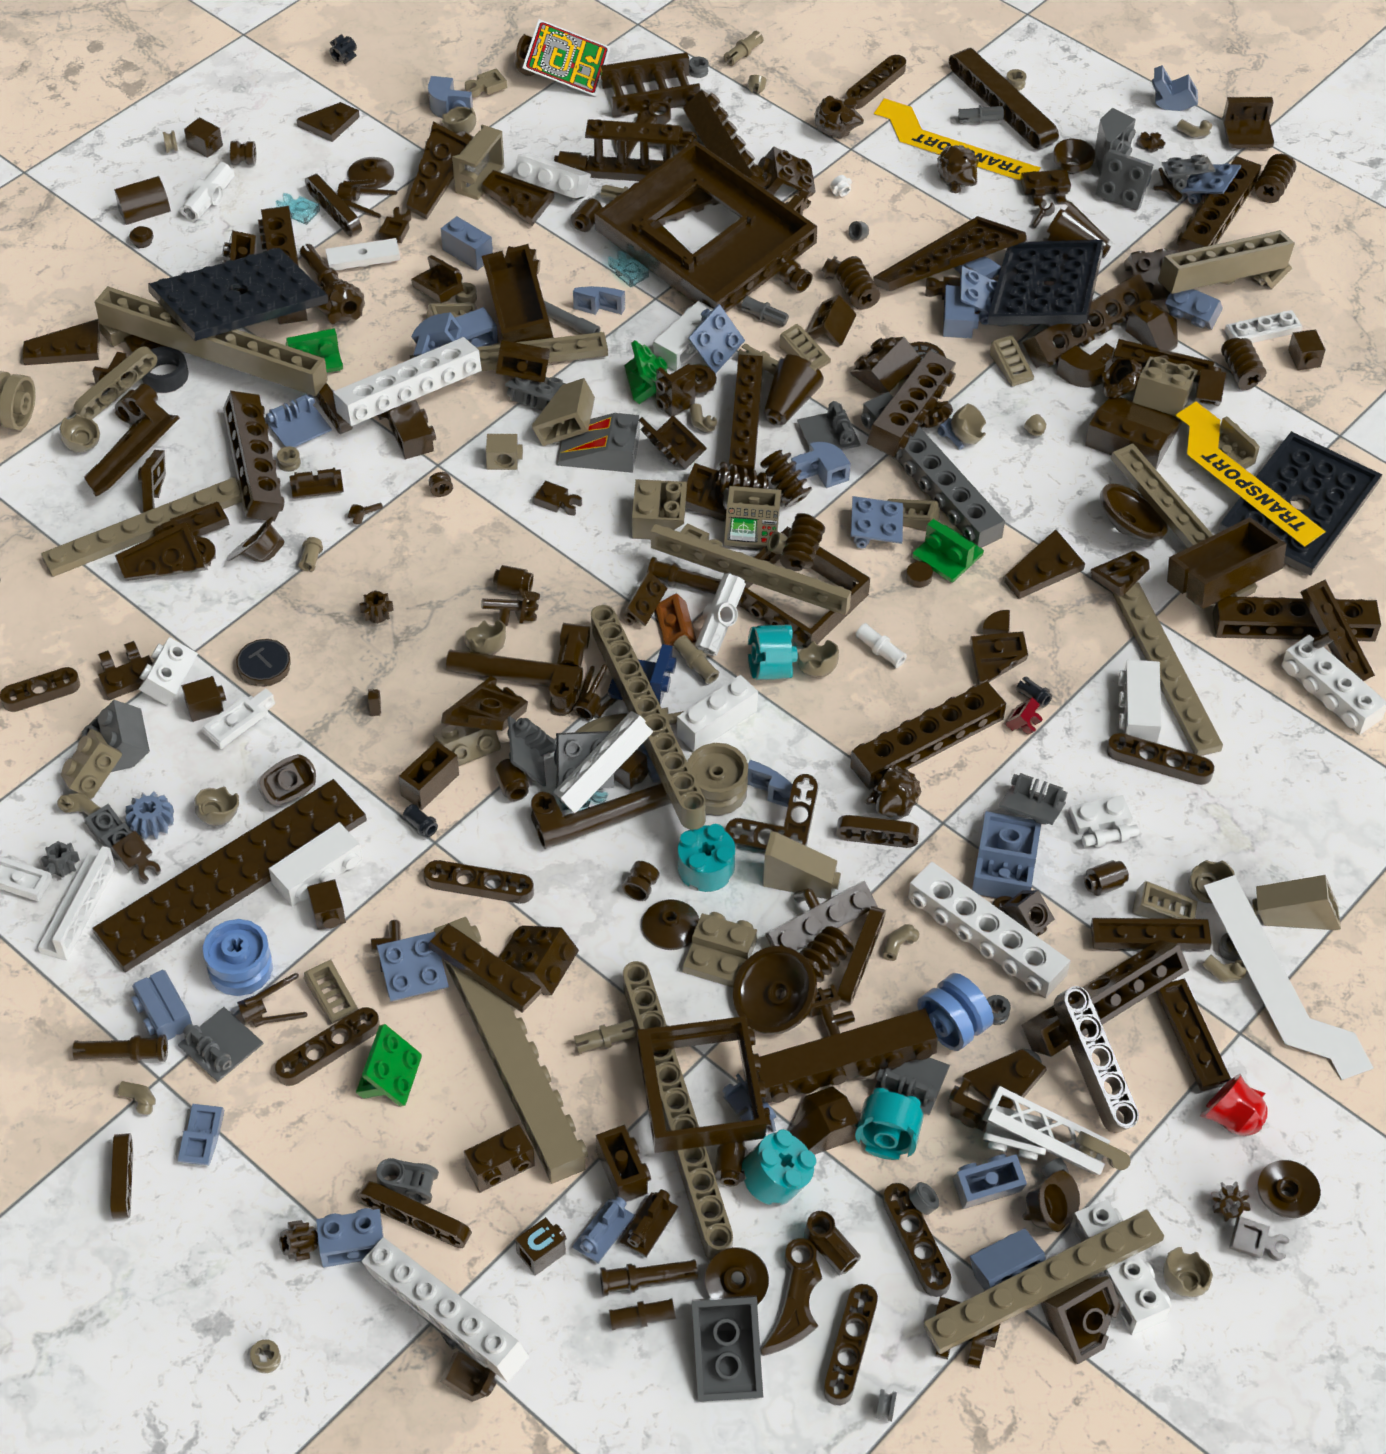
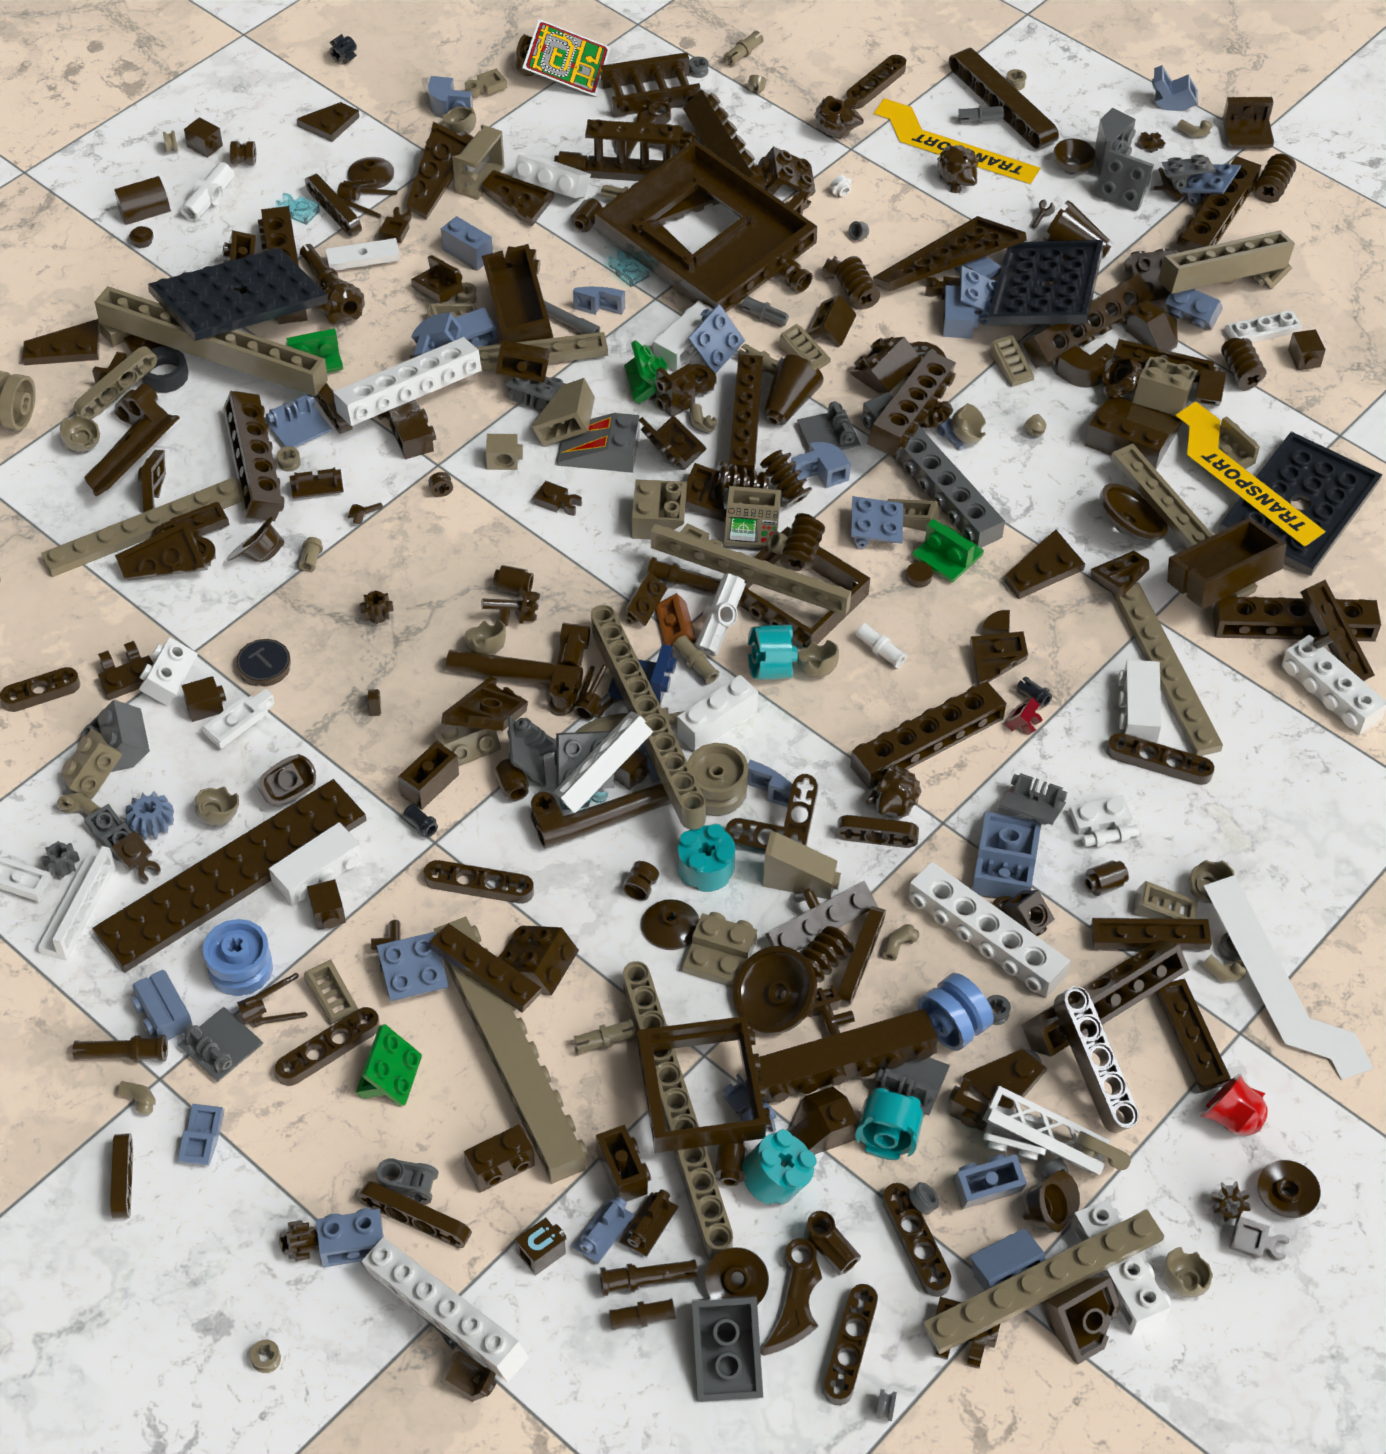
dark brown plate [1020,170,1071,206] -> none
dark tan slope [1252,875,1341,930] -> none

